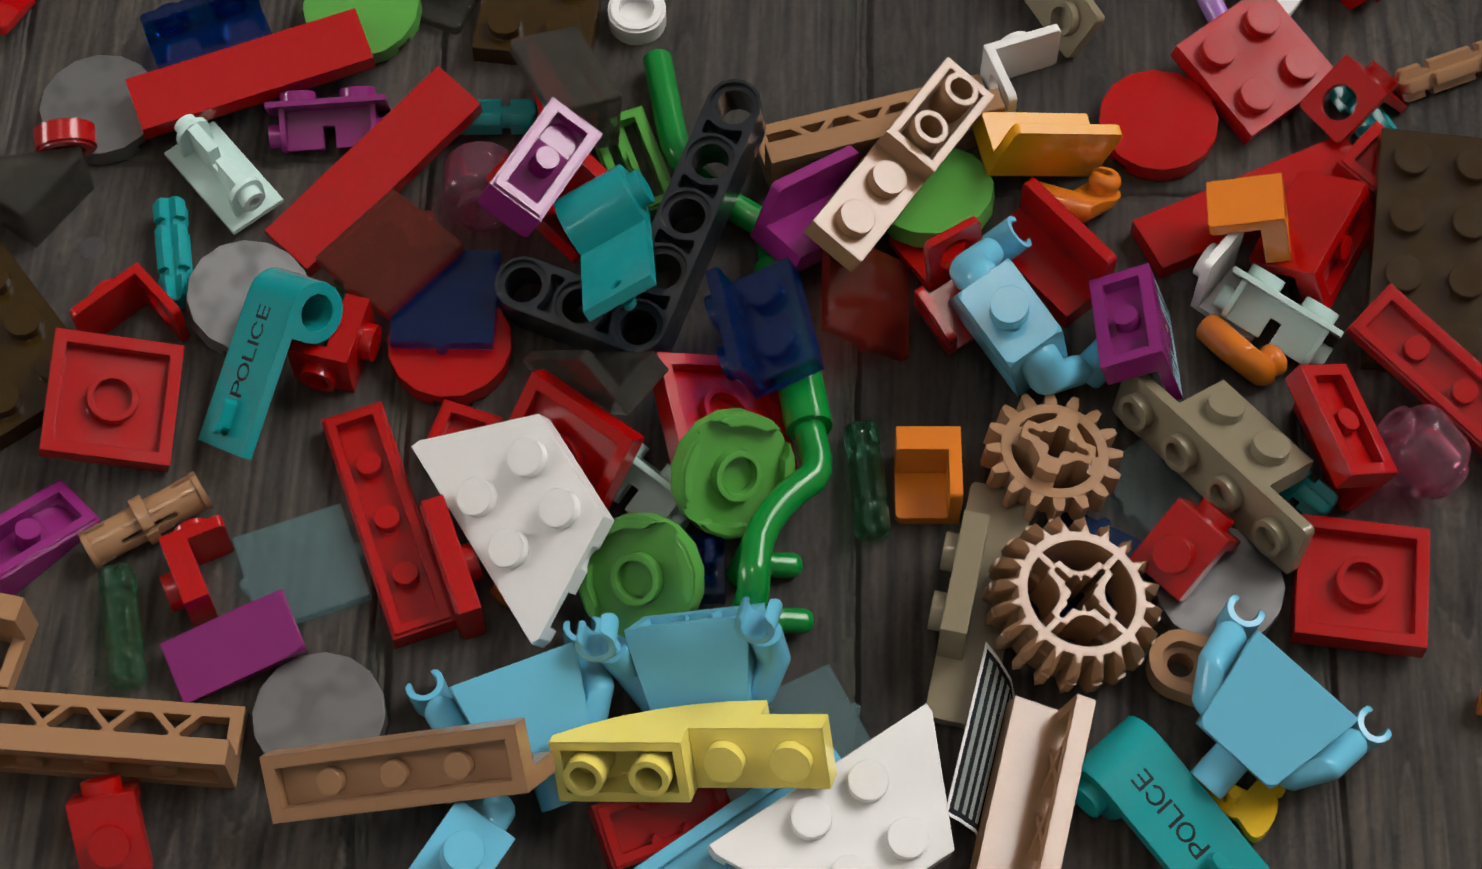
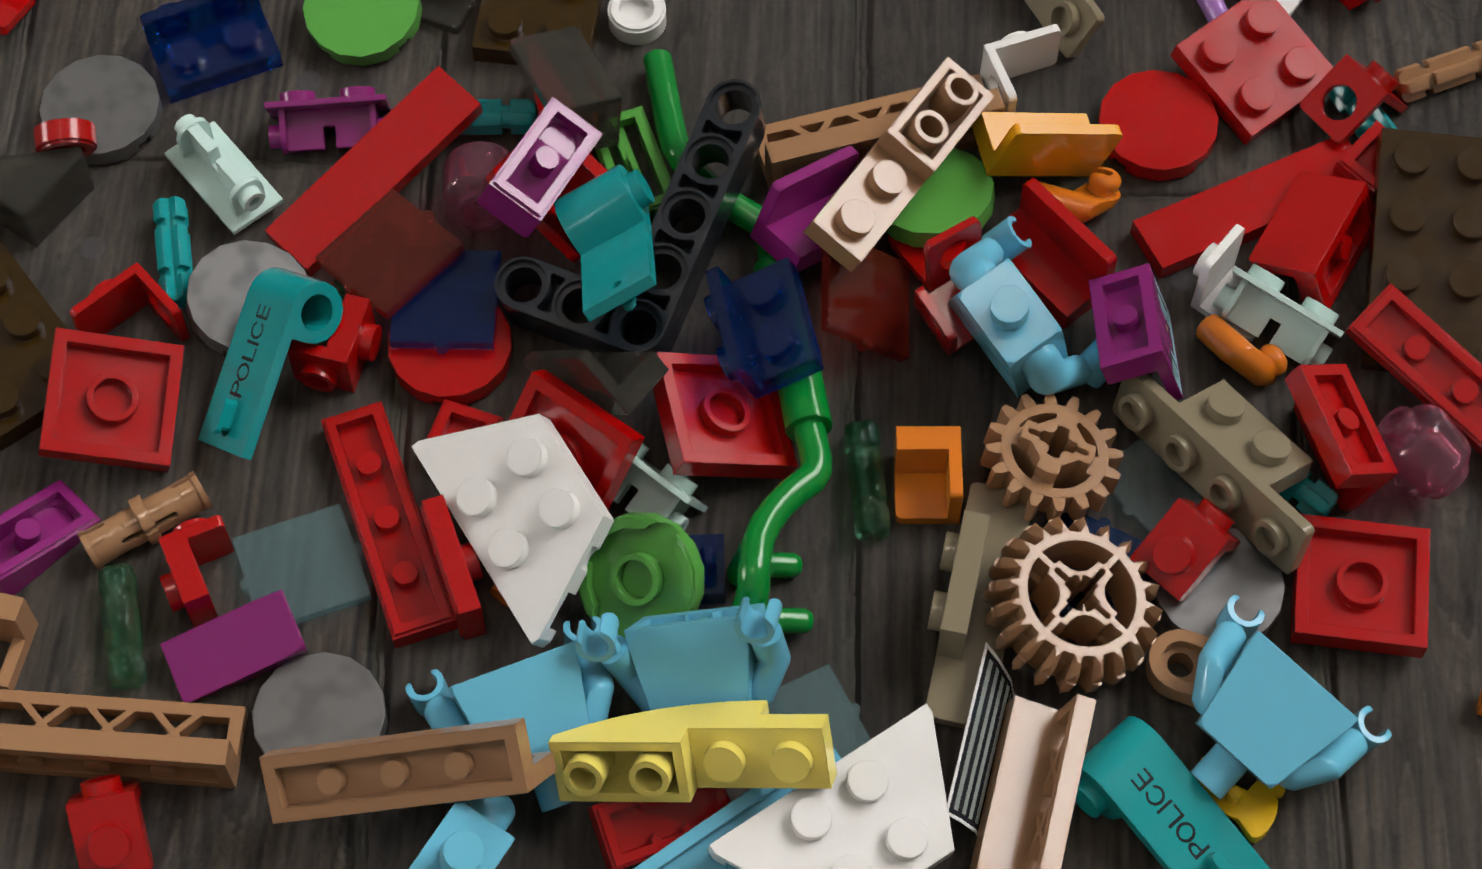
red tile [125,8,376,139] -> none
bright green tile [671,408,795,539] -> none
orange panel [1206,173,1291,263] -> none

